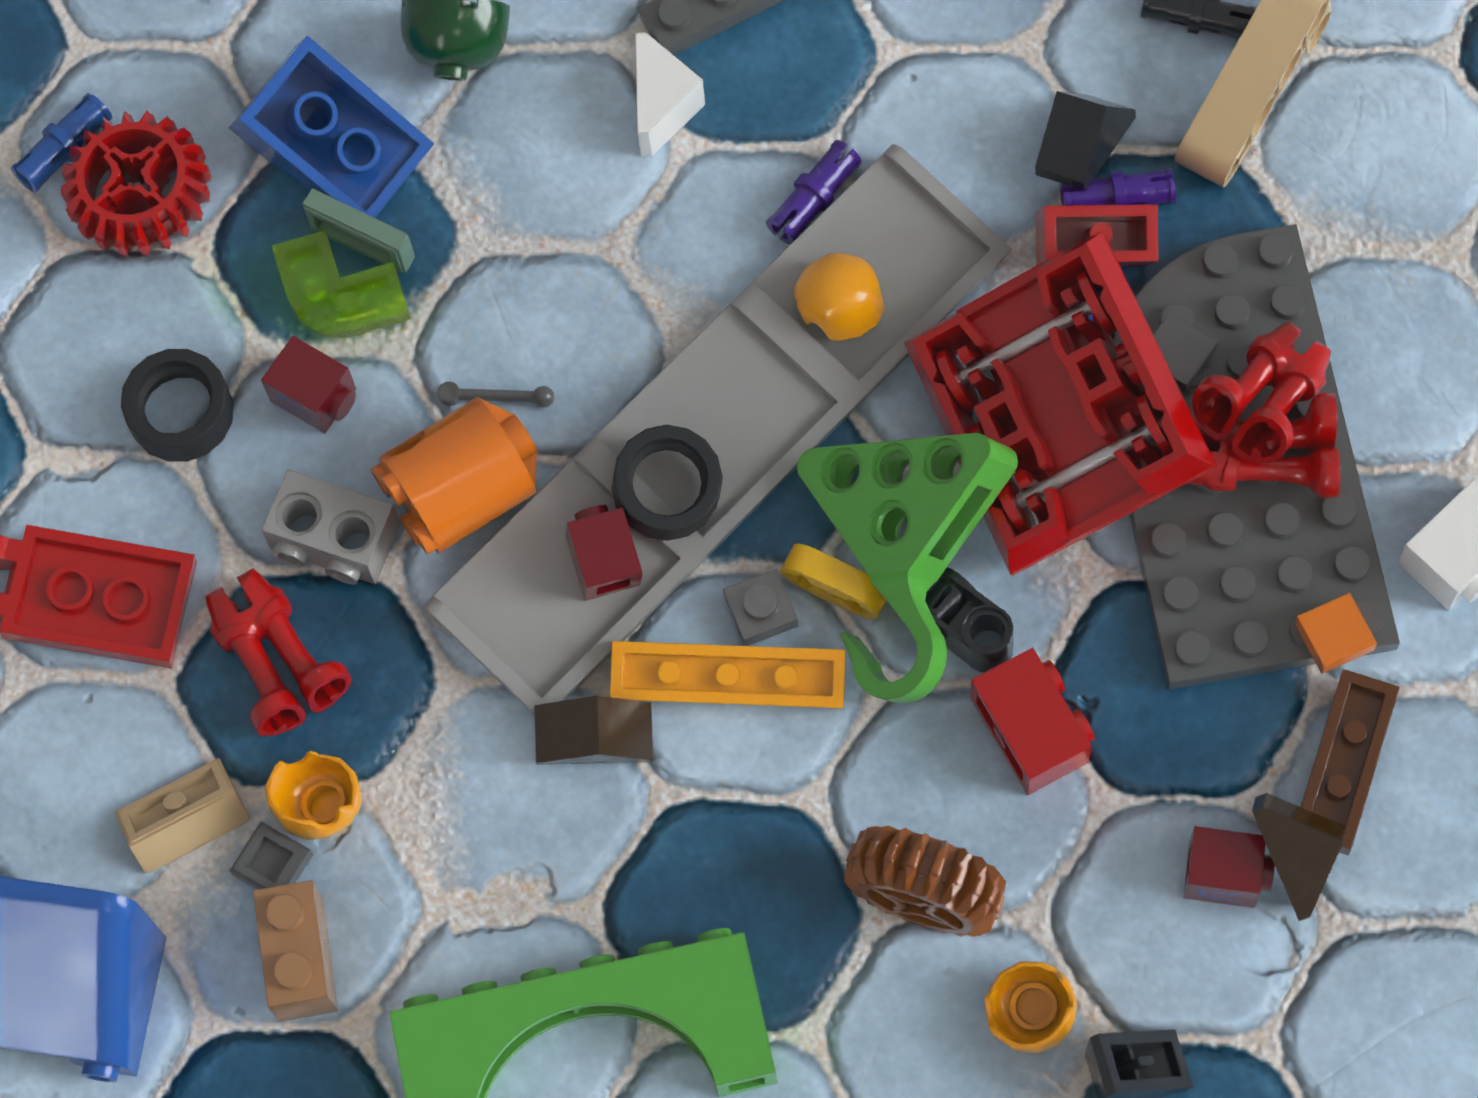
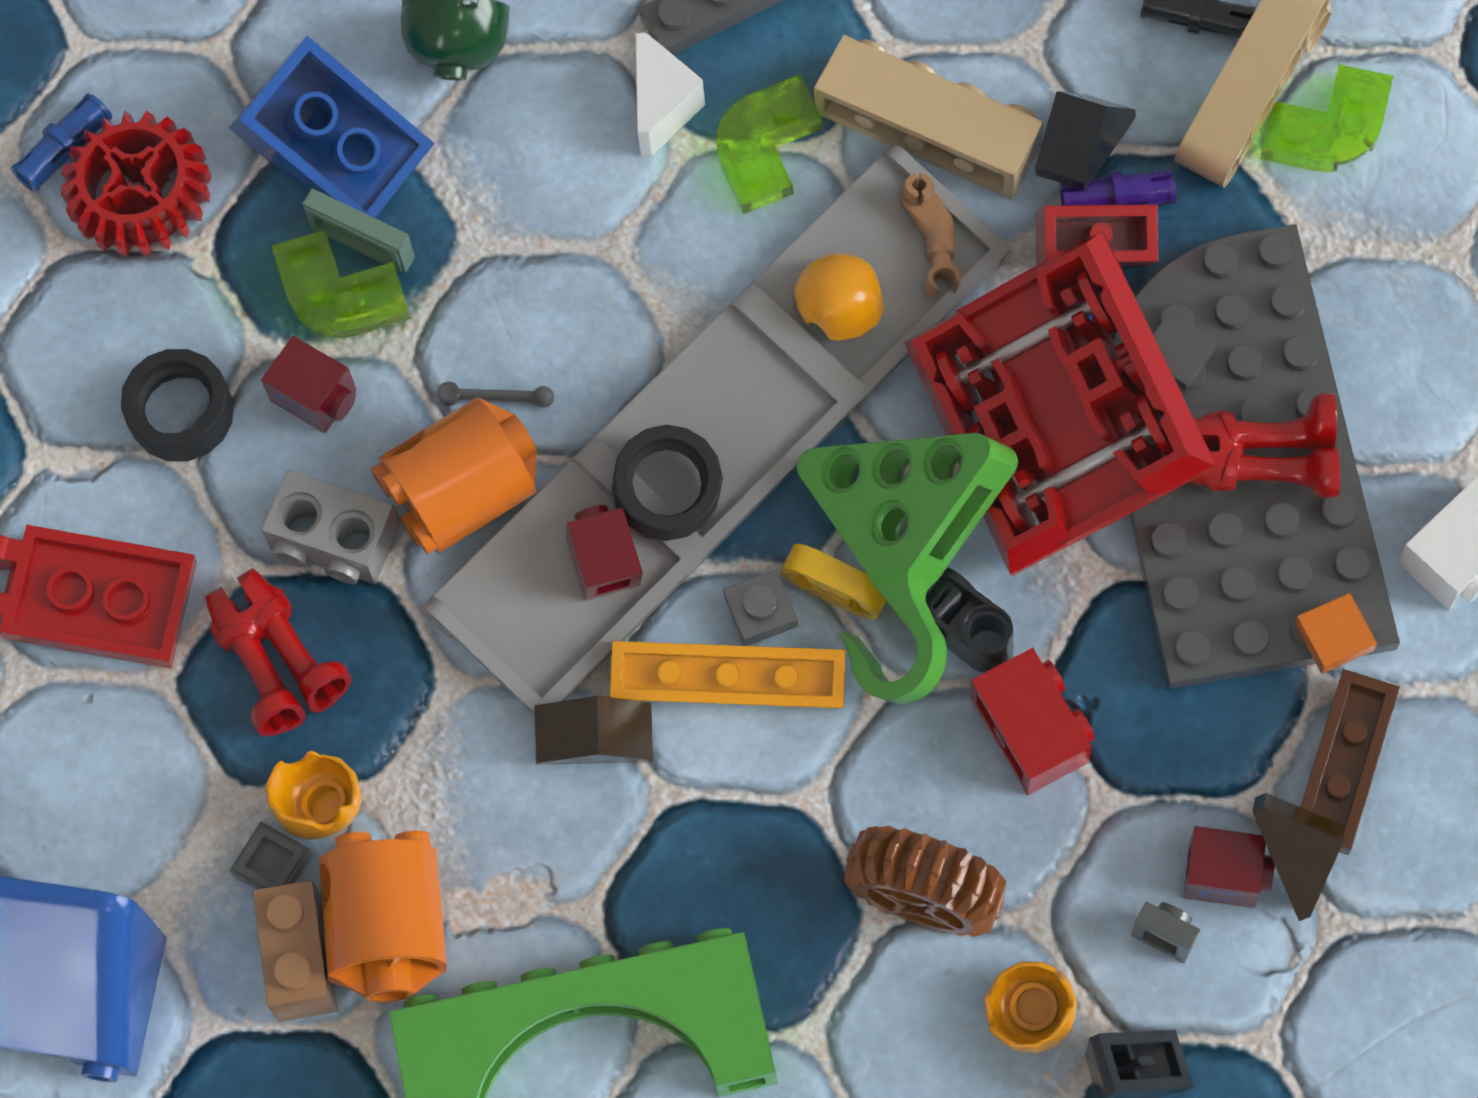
tan slope [115,758,249,873] -> none
dark purple pin [766,140,862,244] -> none
red piece [1192,322,1331,463] -> none
none -> orange cylinder [319,830,447,1003]
none -> clear neon green plate [716,74,822,214]
none -> tan brick [814,35,1043,200]
none -> medium nougat arm [899,172,962,298]
none -> dark grey plate [1131,901,1200,963]
none -> clear neon green plate [1260,64,1393,172]

